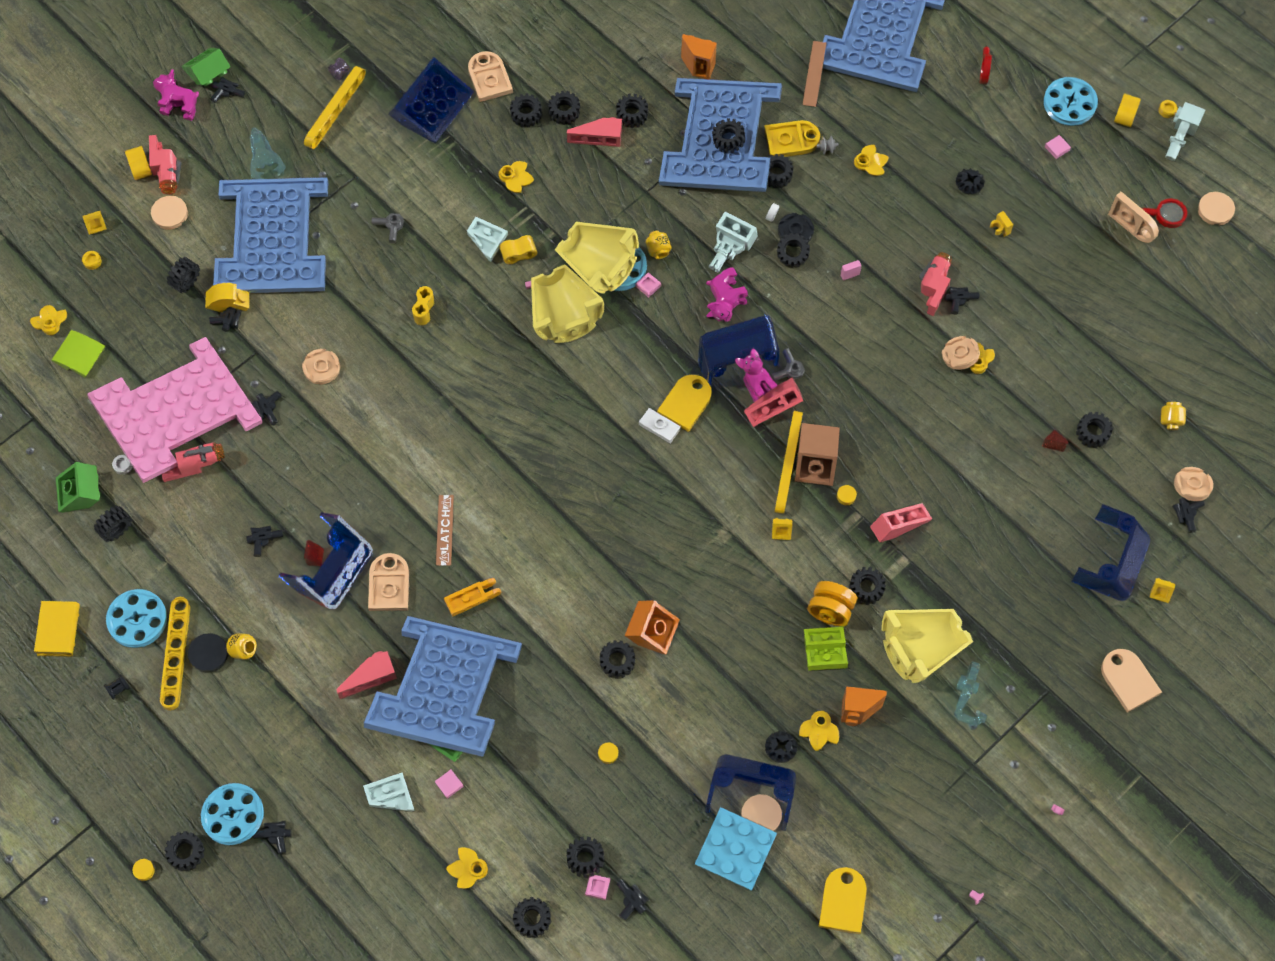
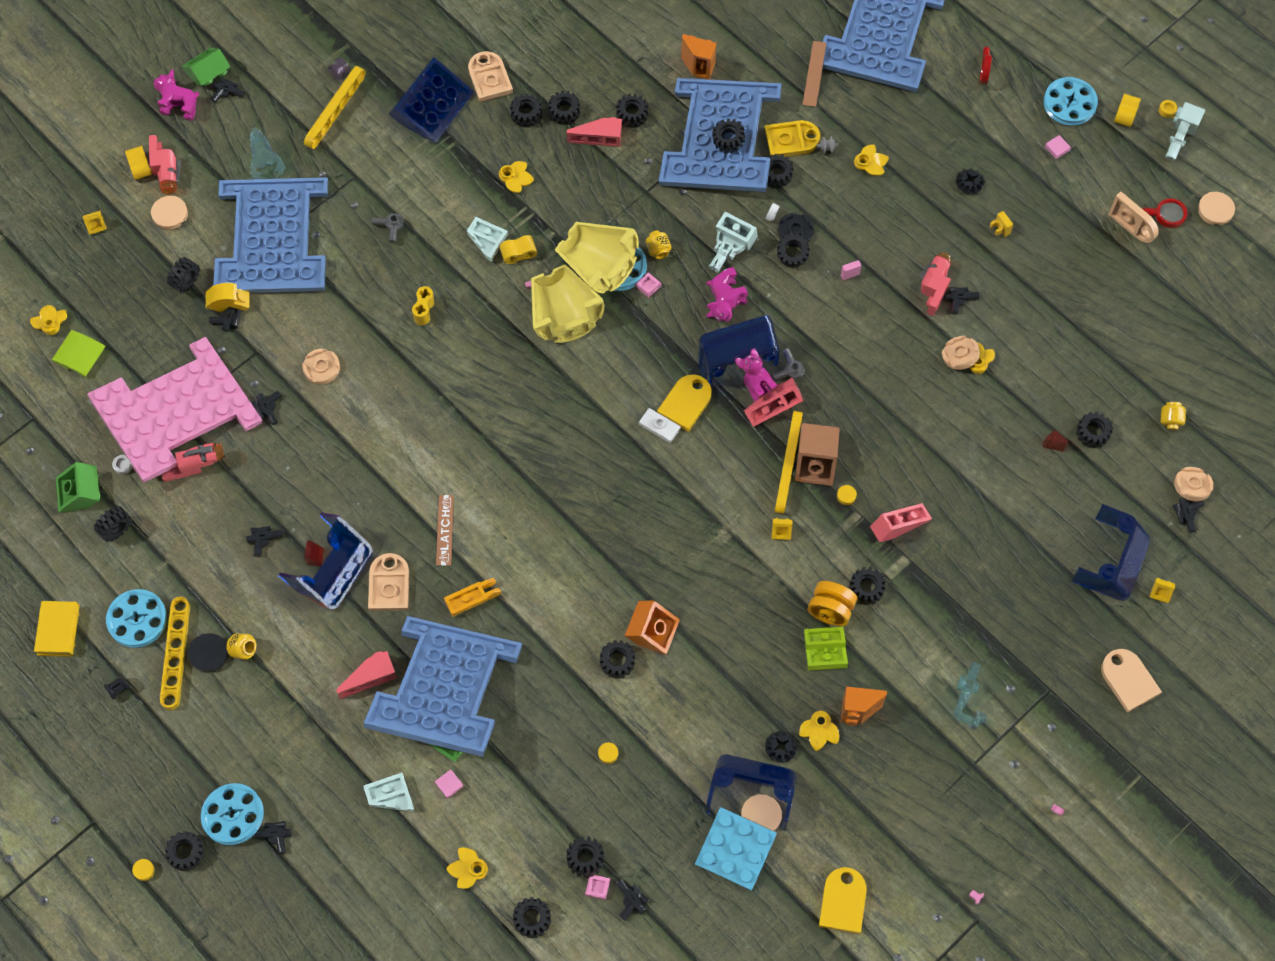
yellow tile [82,251,102,270] -> none
light yellow cone [882,609,973,683] -> none

